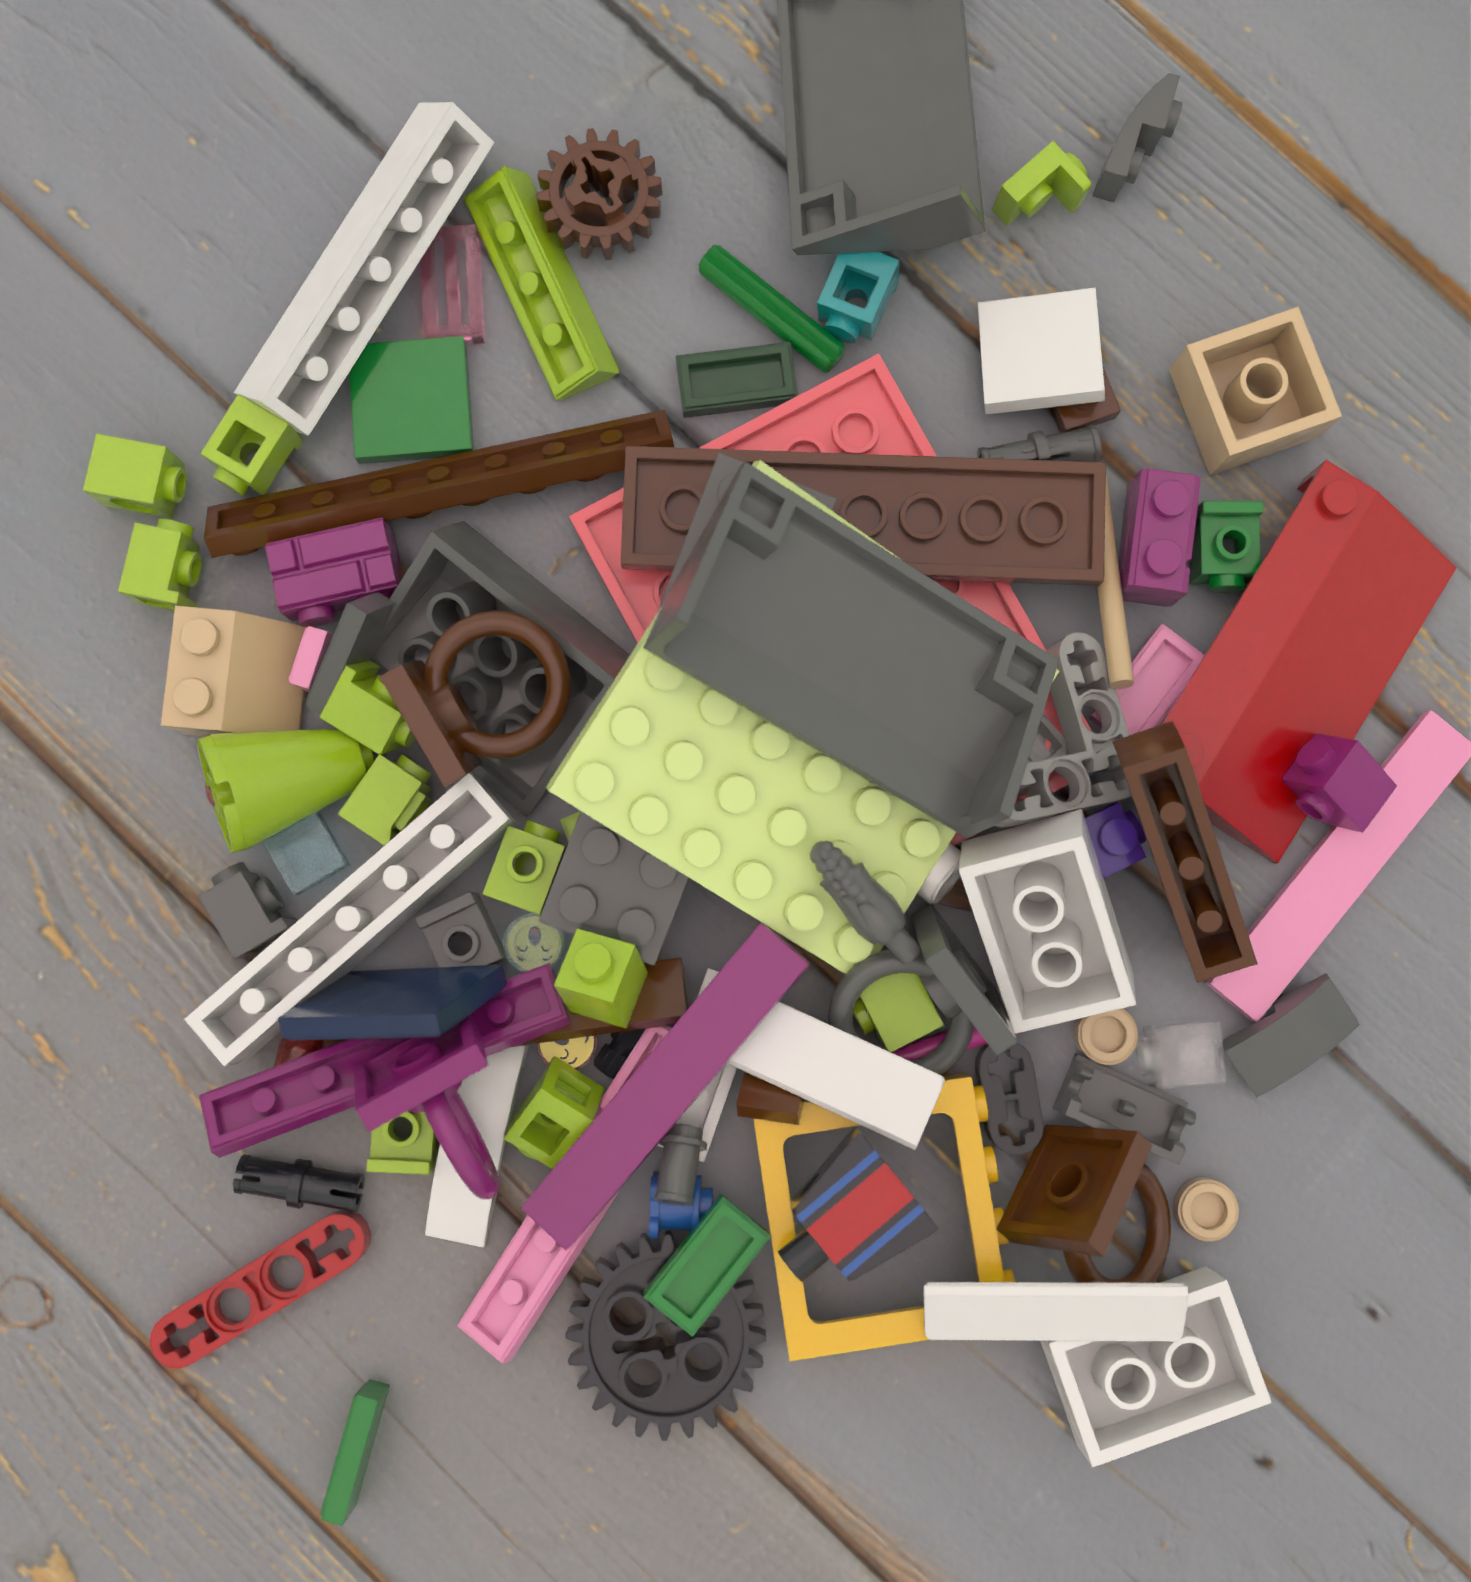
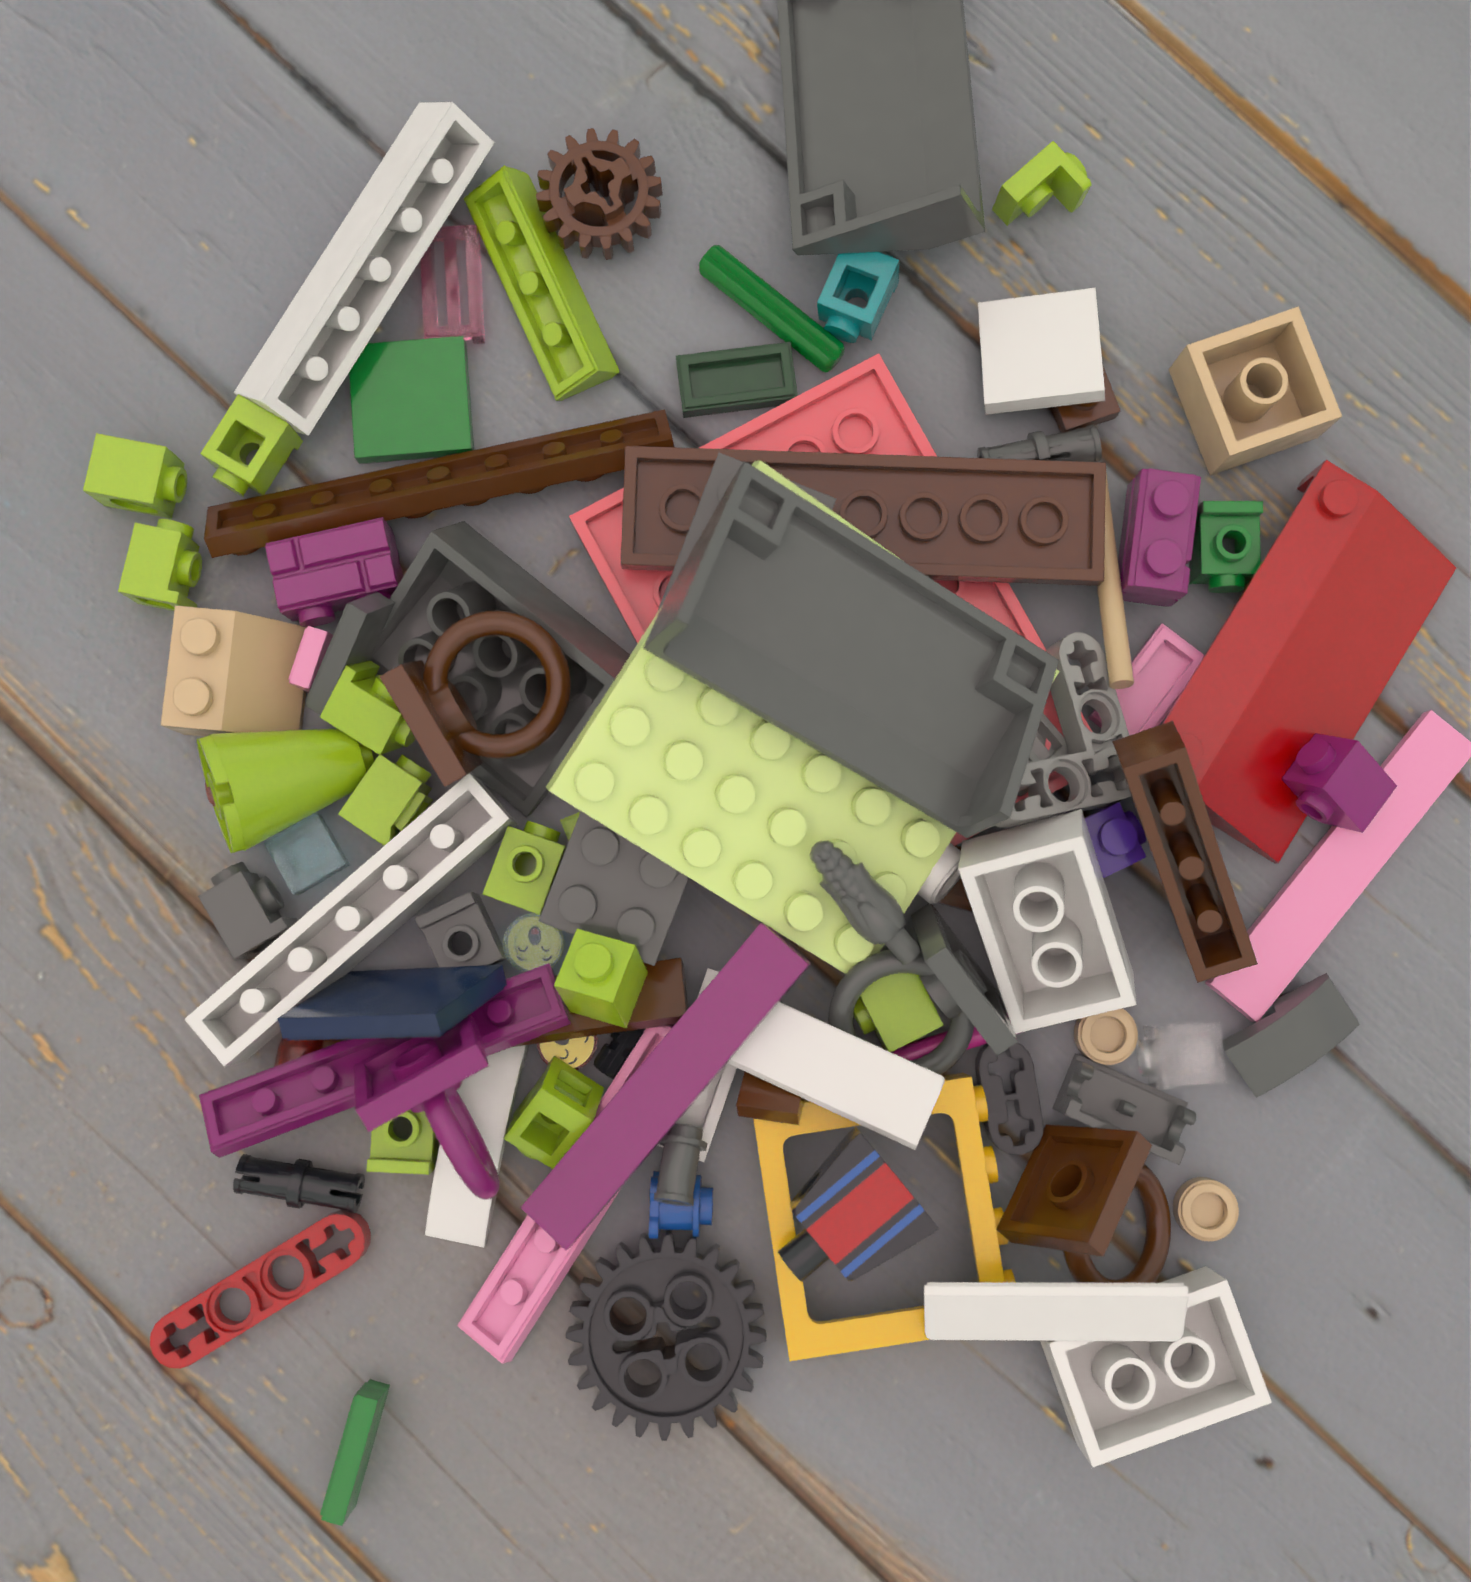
green tile [643,1193,771,1337] -> none
dark grey slope [1092,73,1183,202] -> none

